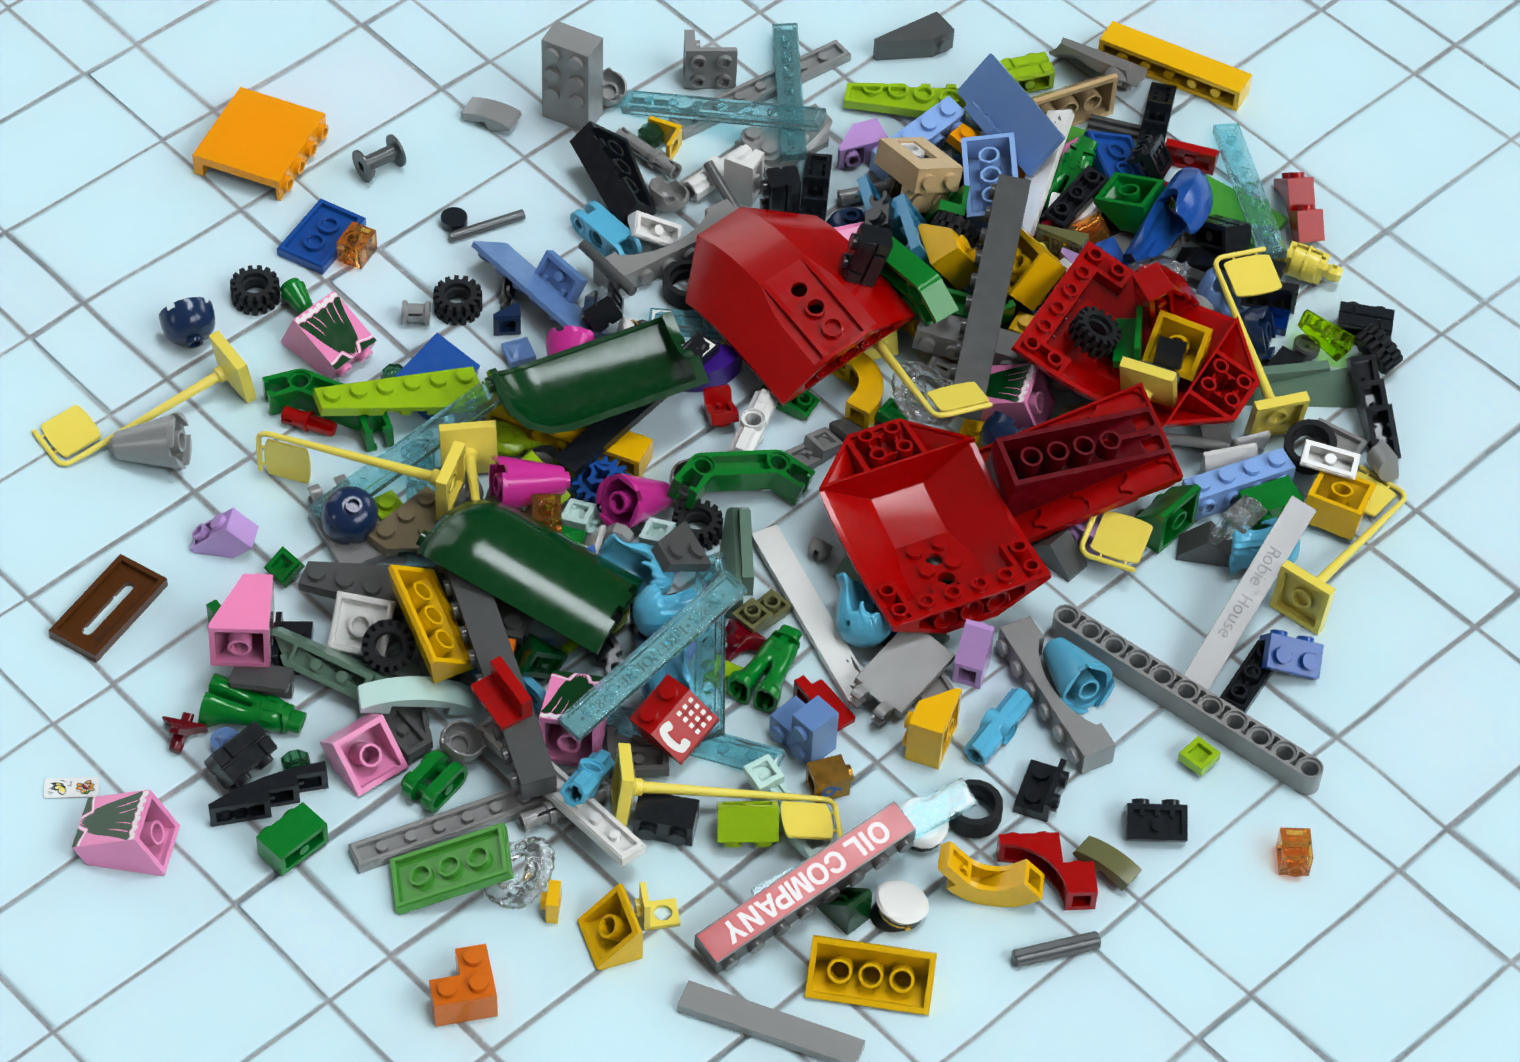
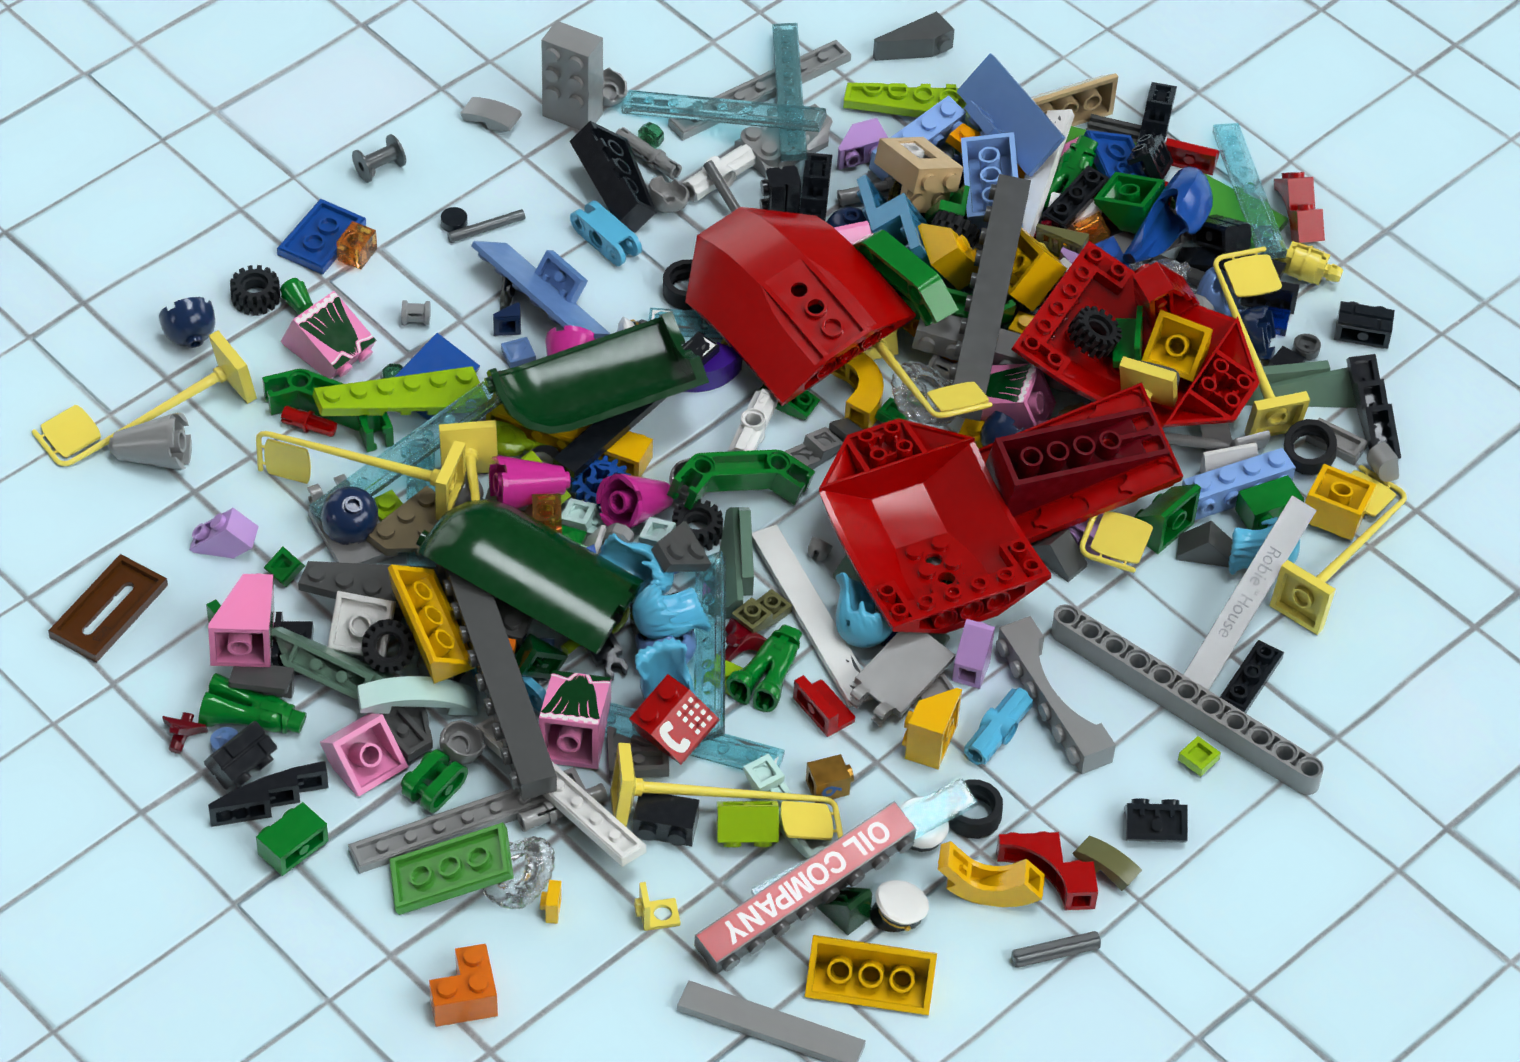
white sticker [43,777,99,798] -> none
bright pink slope [72,790,180,876] -> none
light orange panel [192,87,329,201] -> none
clear green tile [281,749,311,771] -> none
black tyre [433,275,483,326] -> none
red panel [471,656,533,731] -> none
clear light blue tile [558,570,748,742] -> none
medium azure piece [560,749,615,807] -> none
yellow slope [577,883,643,970] -> none
dark grey bar [578,240,637,296] -> none
black brick [581,281,624,333] -> none
light grey arch [593,199,736,296] -> none
white slope [628,210,682,247] -> none
yellow bracket [648,116,682,160] -> none
light grey bracket [683,30,738,89] -> none
red bracket [703,384,739,427] -> none
white panel [724,149,765,206] -> none
medium blue brick [769,695,839,765] -> none
black brick [839,223,893,287] -> none
black plate [865,190,894,230] -> none
lime brick [1000,51,1055,93] -> none
black bracket [1013,758,1070,822] -> none
medium azure cone [1043,637,1115,714] -> none
light grey slope [1049,37,1148,90] -> none
yellow brick [1098,21,1252,112] -> none
black tile [1153,336,1188,370] -> none
clear bracket [1208,494,1268,546] -> none
bracket [1259,629,1324,680] -> none
clear orange brick [1276,828,1313,877] -> none
clear neon green slope [1298,309,1354,362] -> none
white slope [1299,439,1361,481] -> none
black tyre [1353,323,1403,375] -> none

